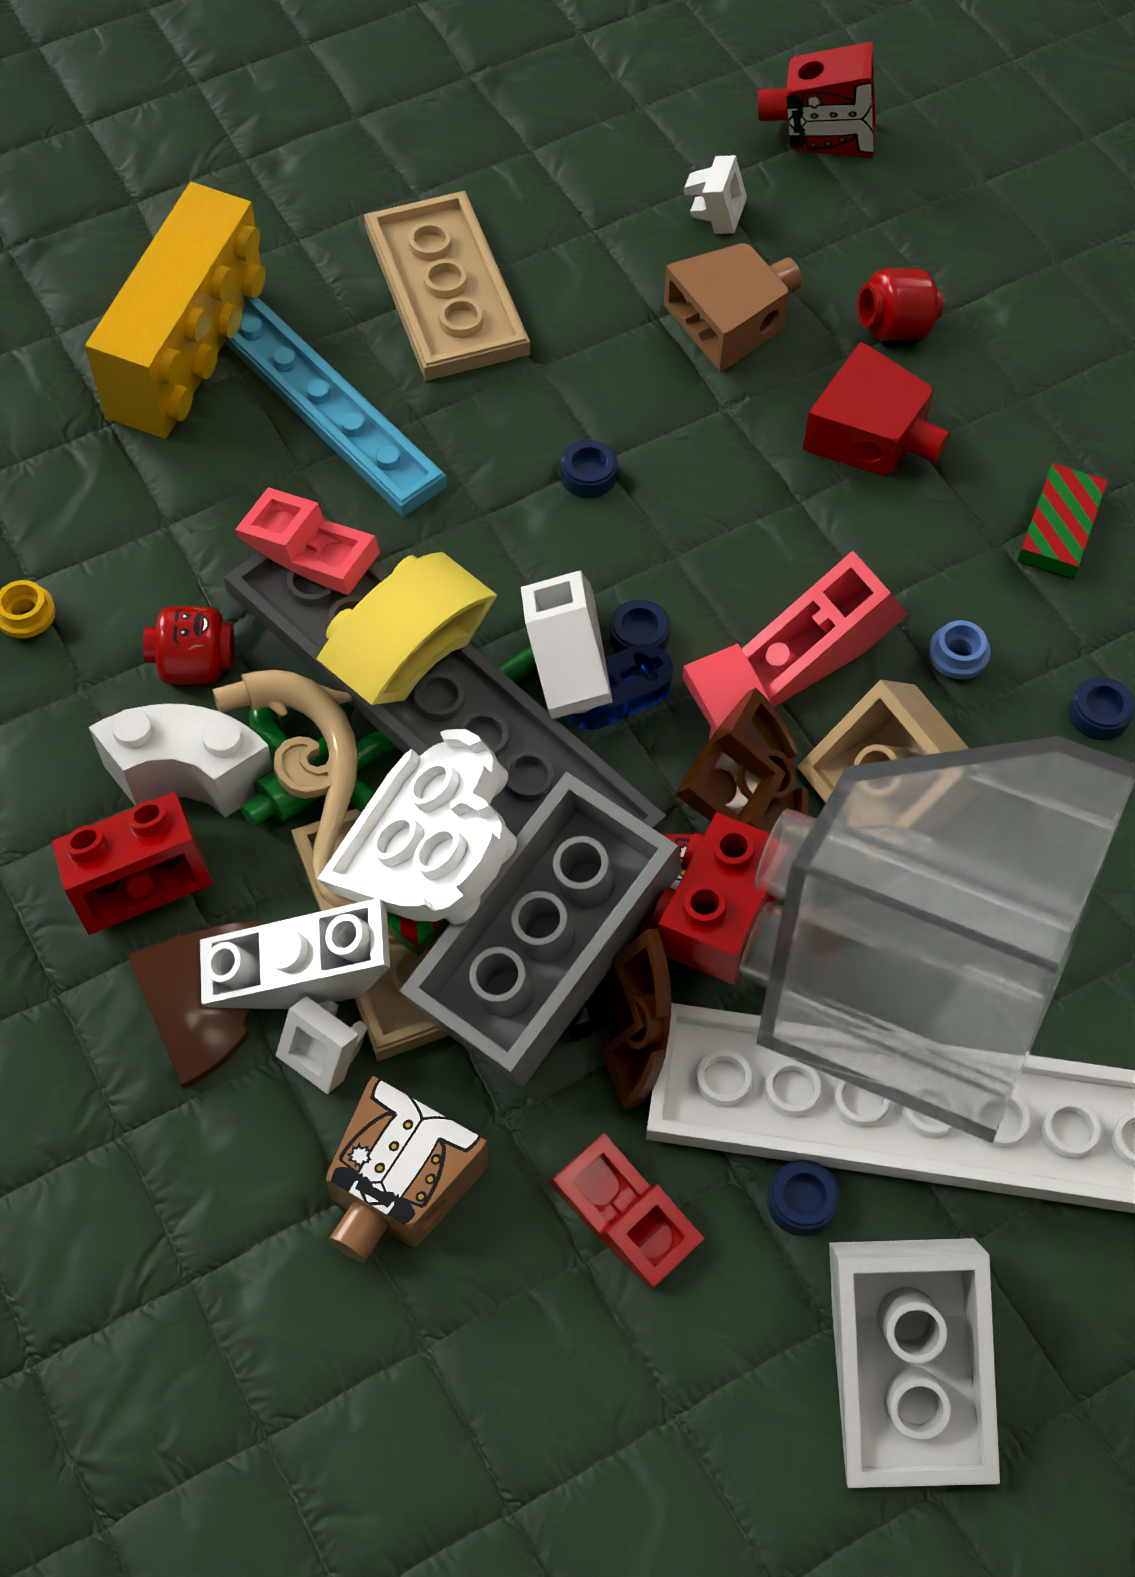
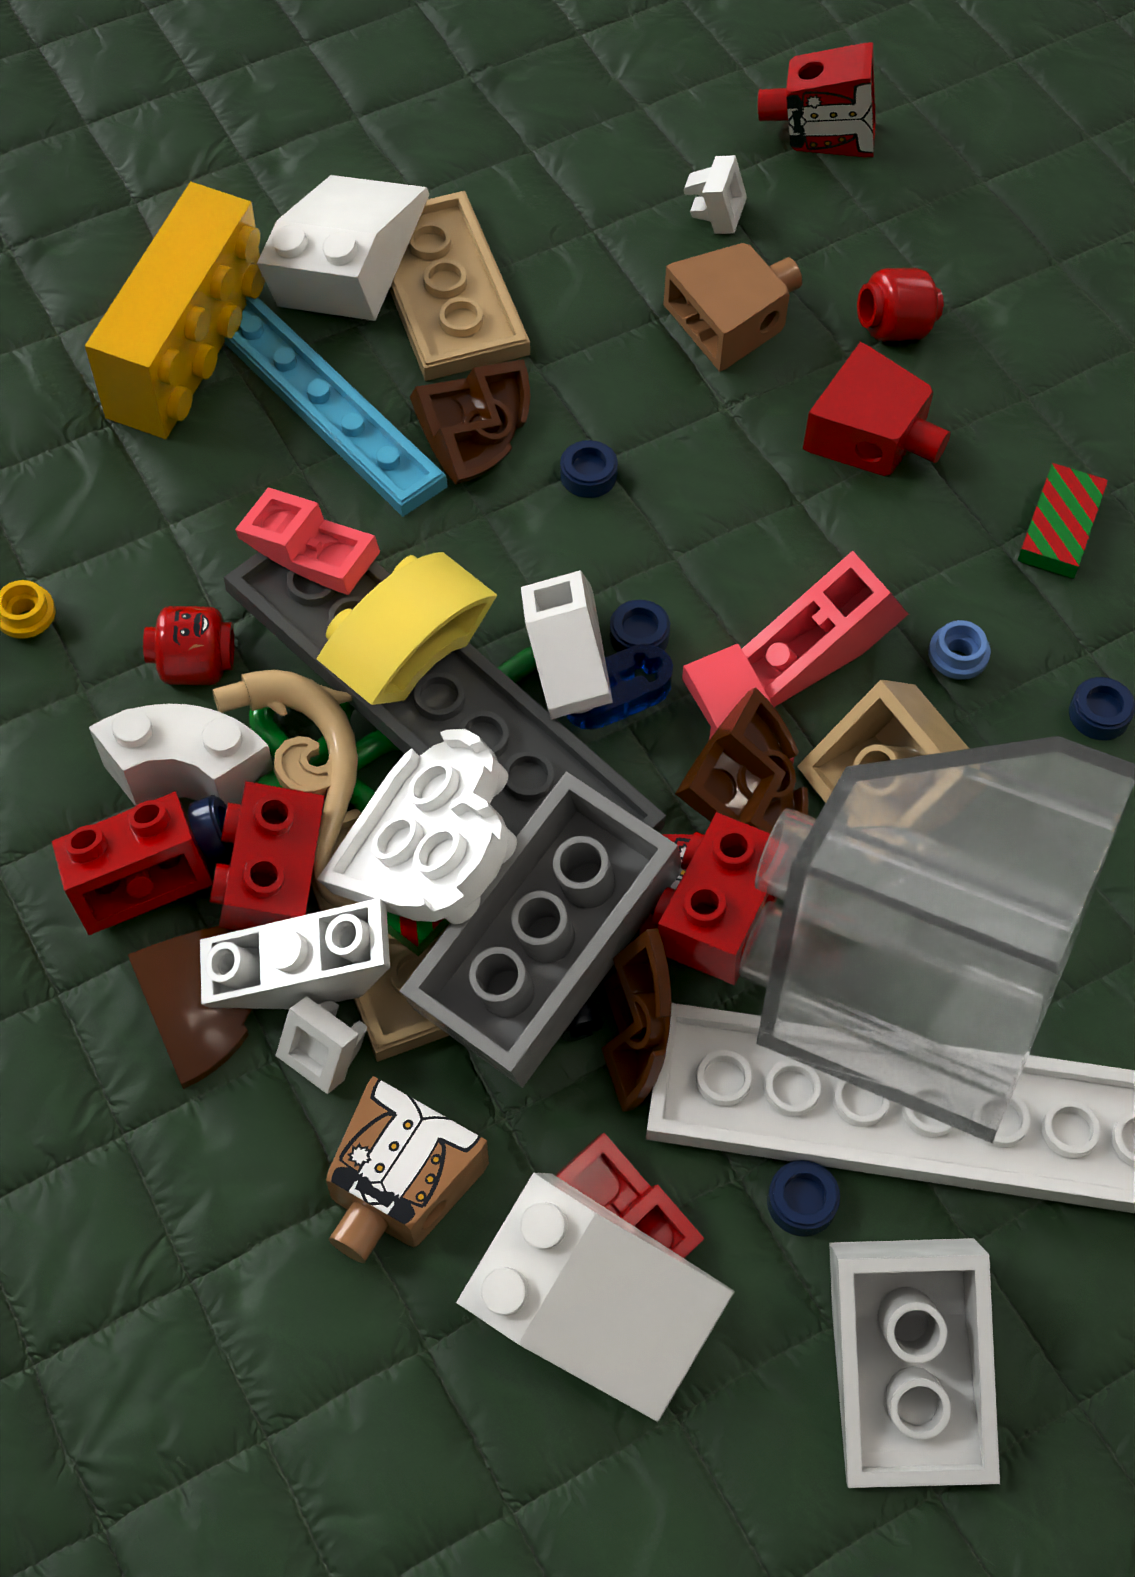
none -> dark blue tile [188,795,234,863]
none -> red brick [210,781,325,931]
none -> white slope [257,175,430,321]
none -> reddish brown brick [410,359,530,485]
none -> white slope [456,1173,735,1422]

